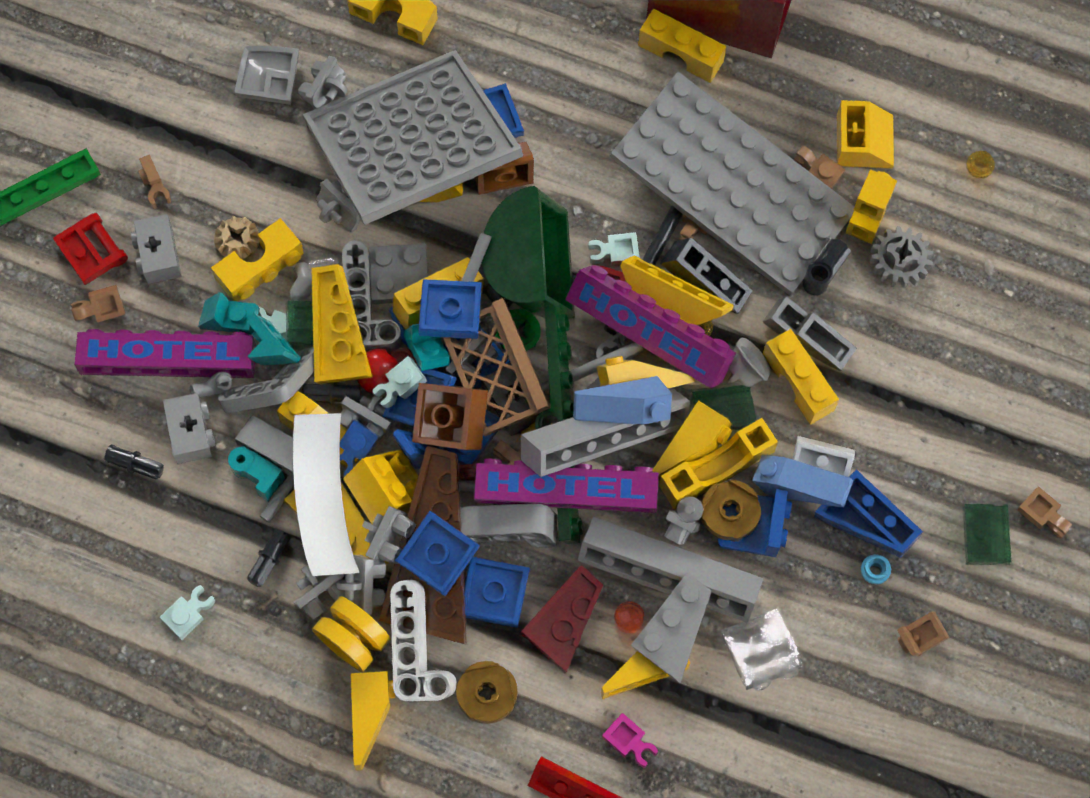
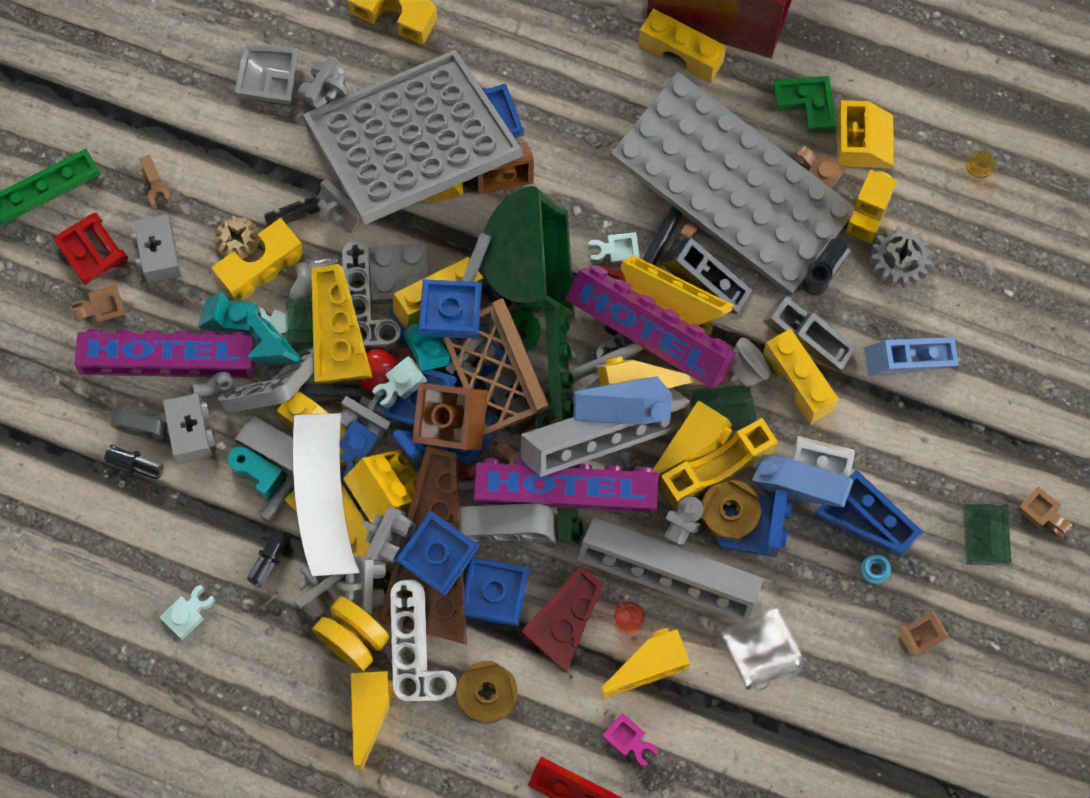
light grey wing [631,572,712,683] -> none
none -> dark grey beam [111,410,168,441]
none -> black axle [264,196,320,226]
none -> green plate [773,76,837,133]
none -> medium blue slope [864,337,959,376]

